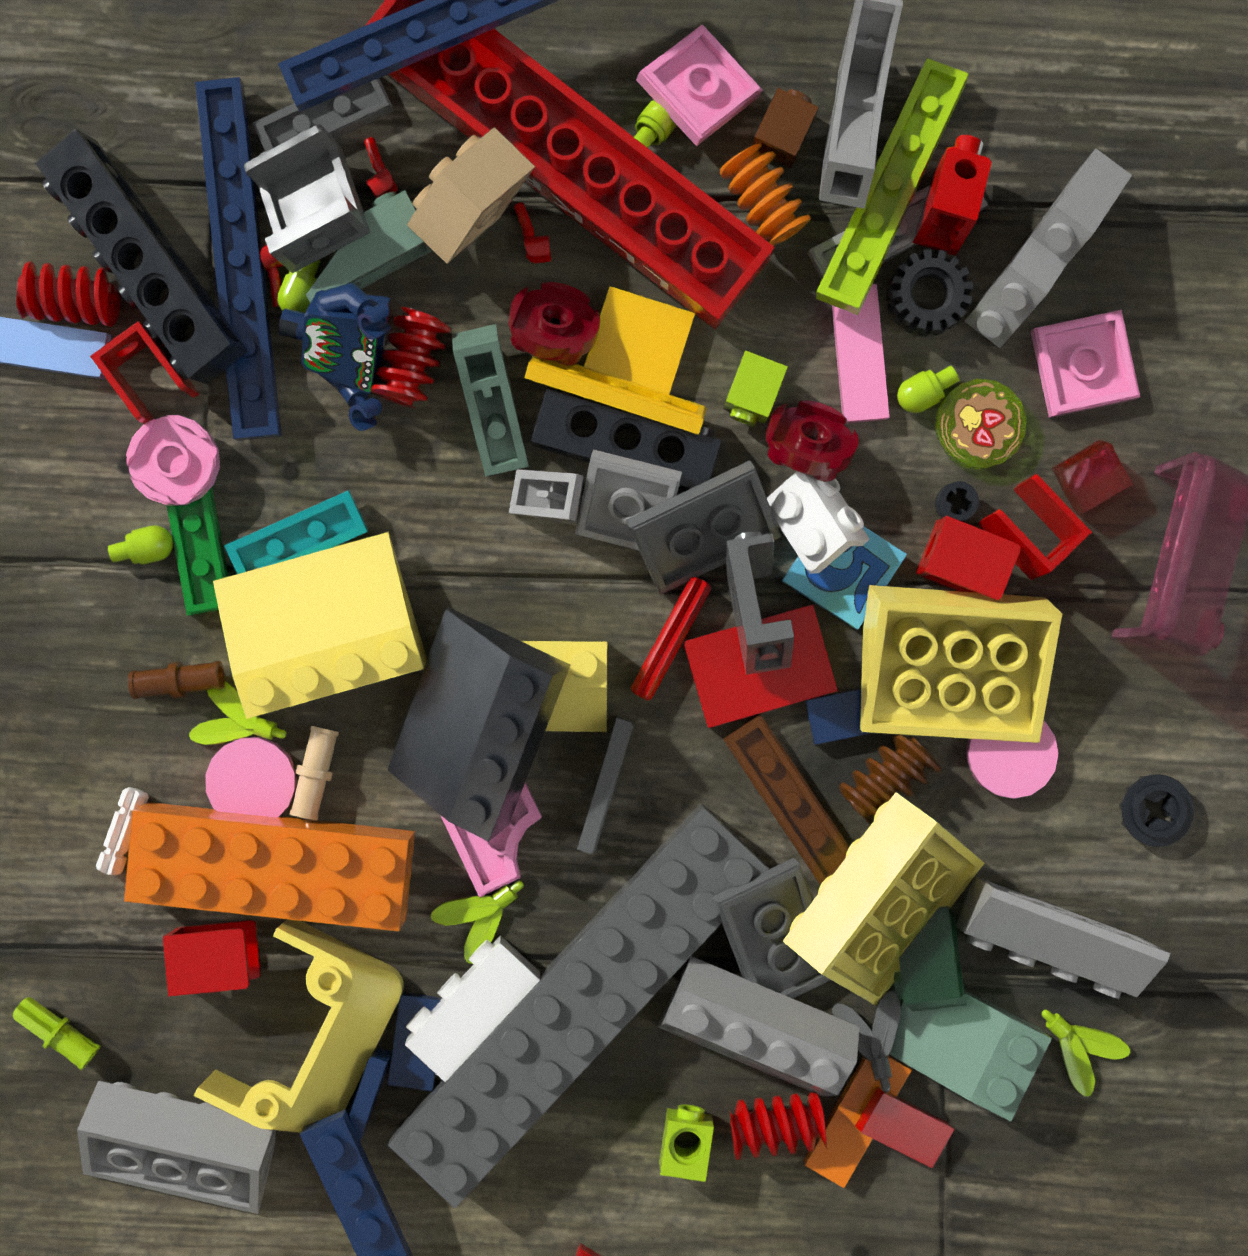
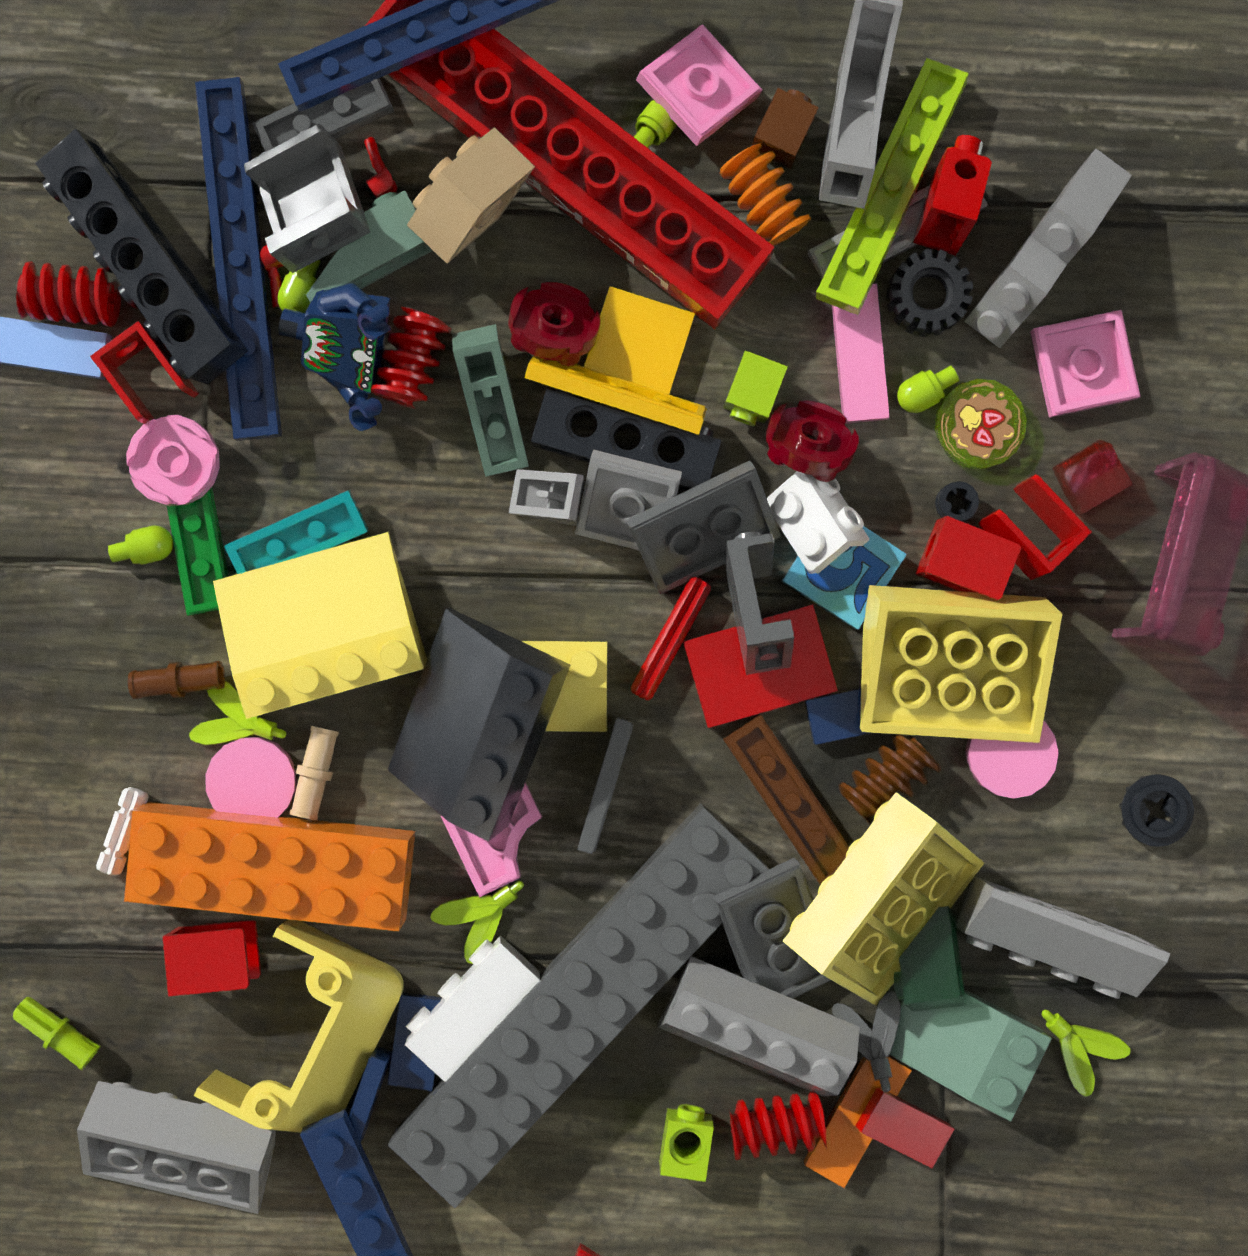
red hand [514,202,551,263] -> none

